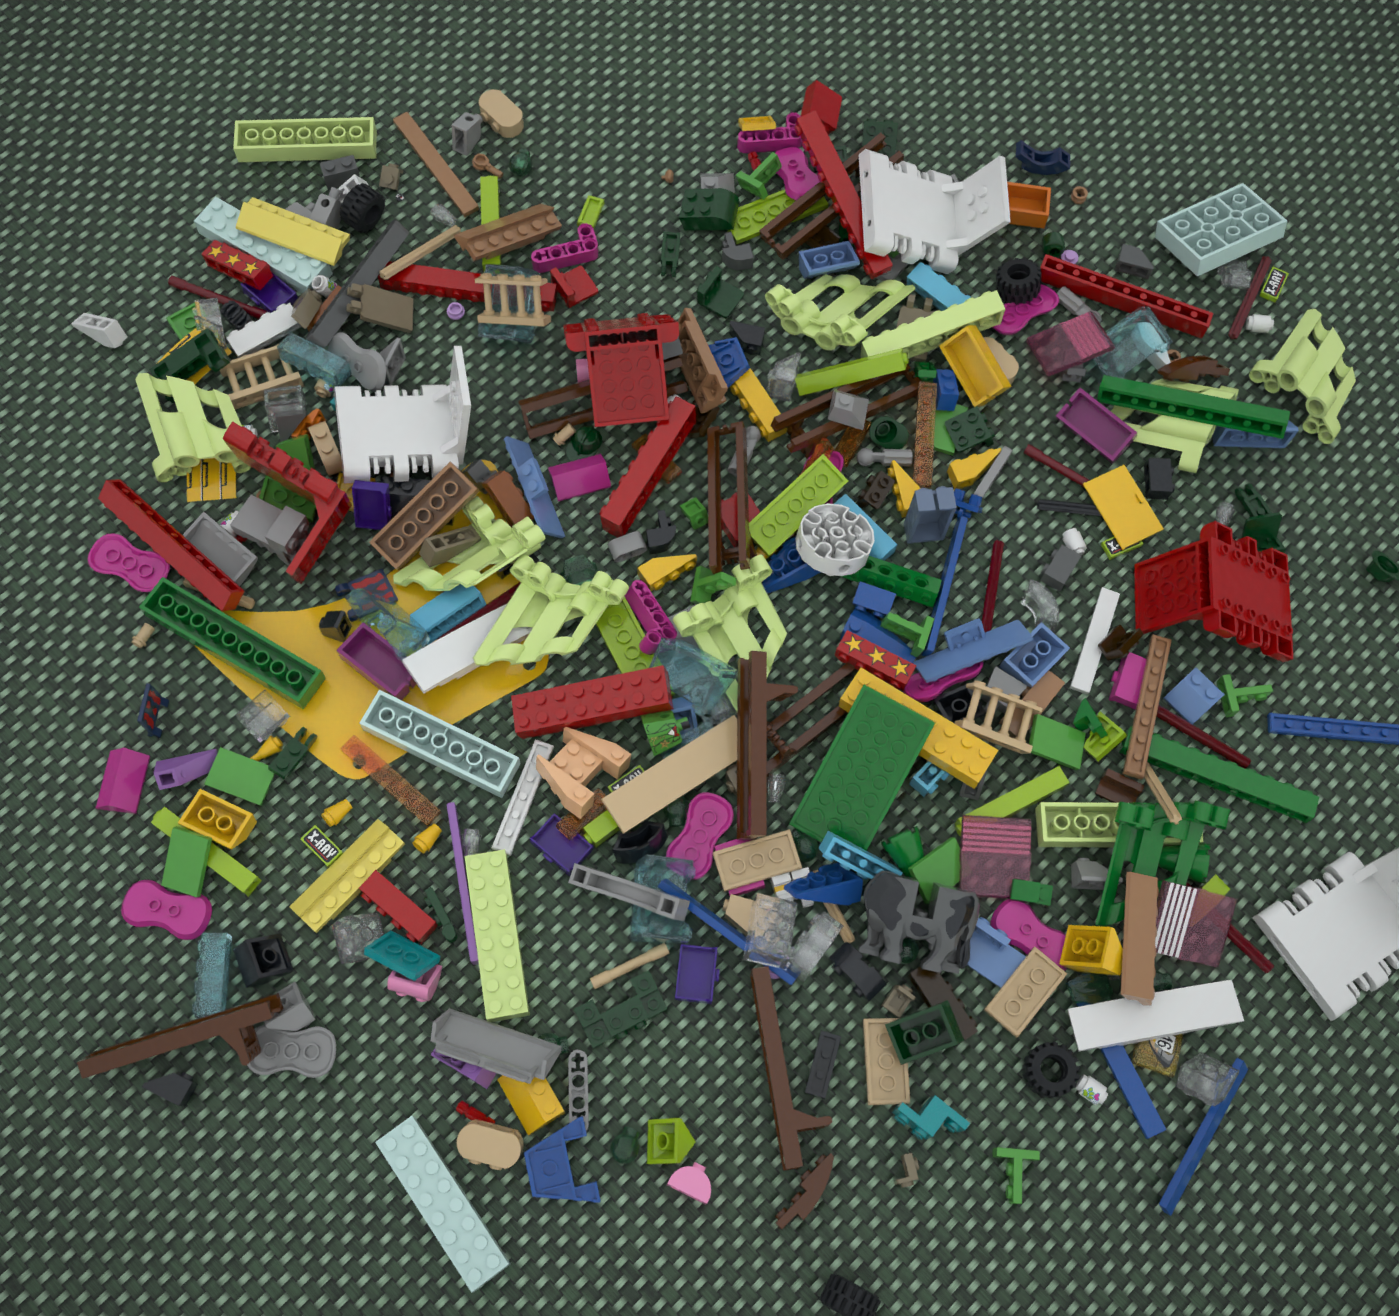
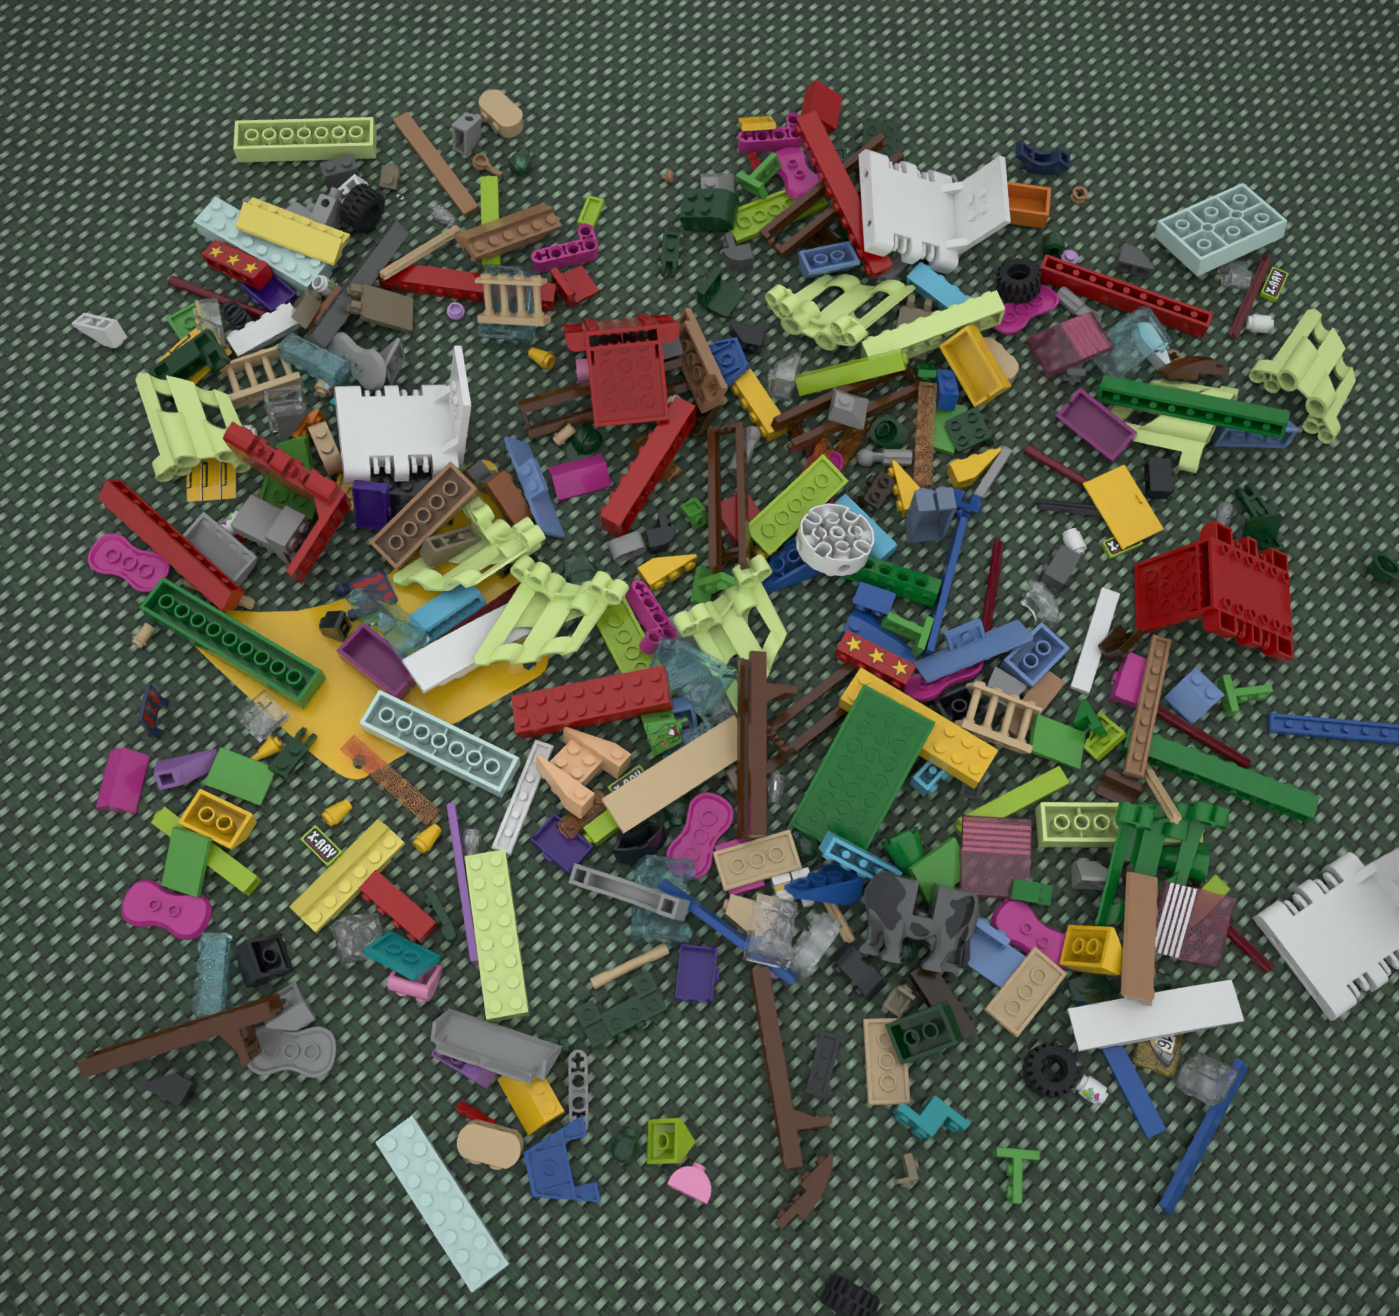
none -> yellow cone [528,347,555,369]

